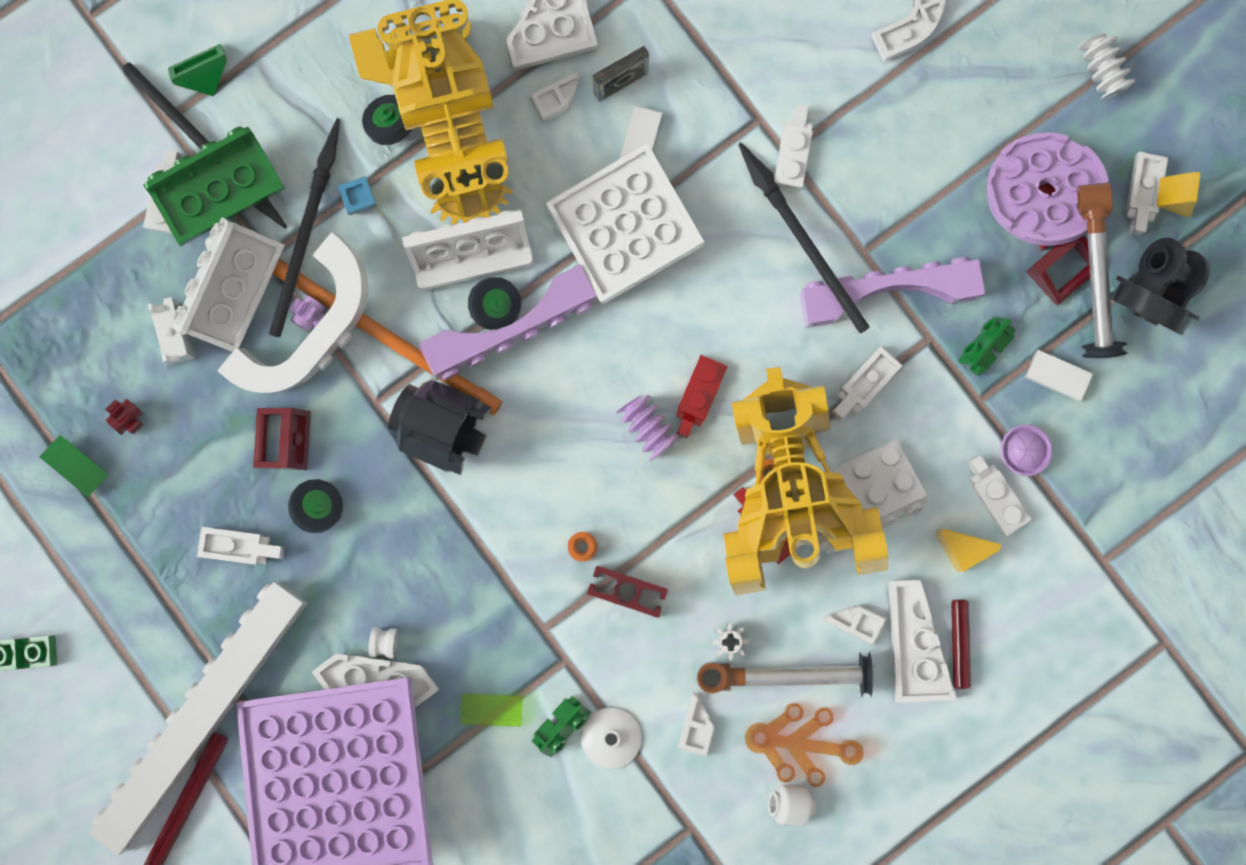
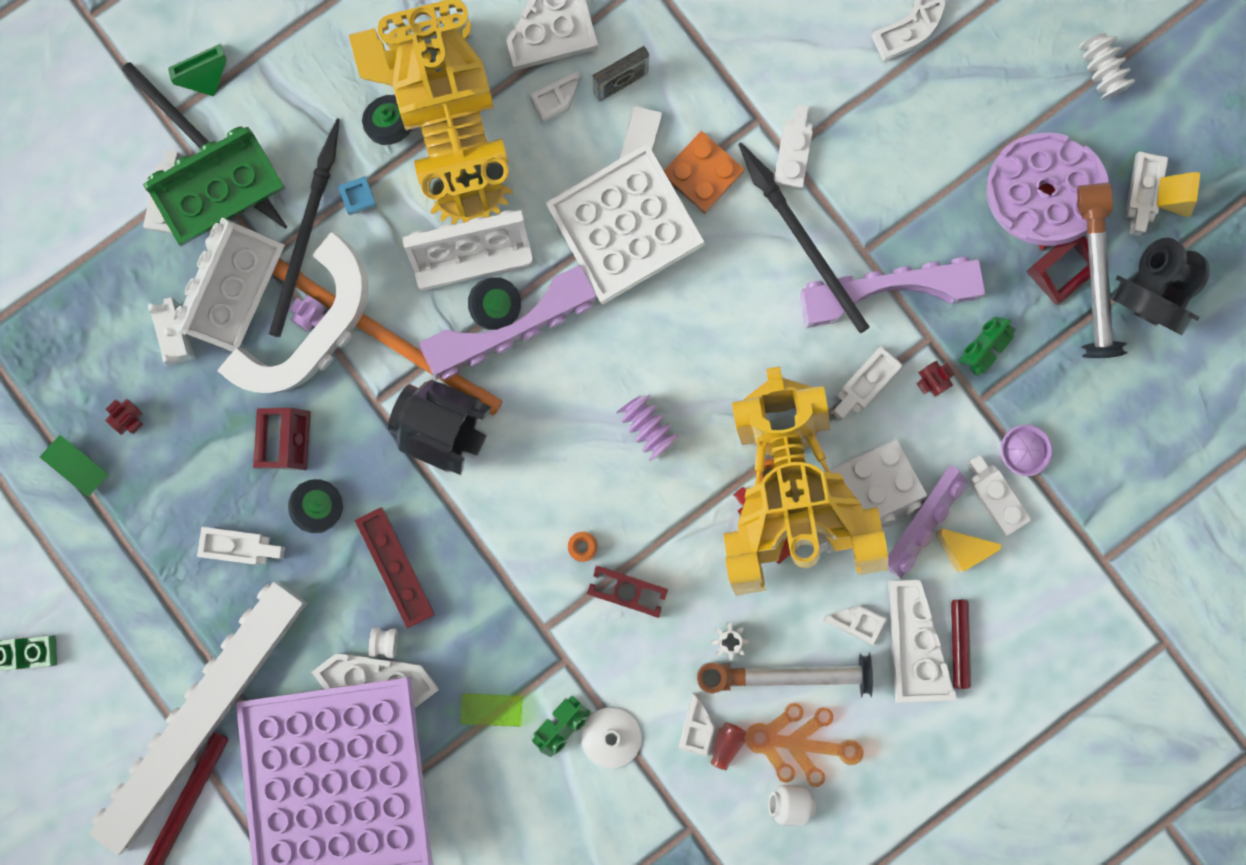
red hinge [676,355,728,438] -> none
white tile [1024,350,1093,402] -> none
none -> dark red plate [354,507,435,629]
none -> orange plate [664,131,745,214]
none -> clear red cone [710,722,747,770]
none -> lavender plate [888,465,967,579]
none -> dark red gear [916,360,955,397]

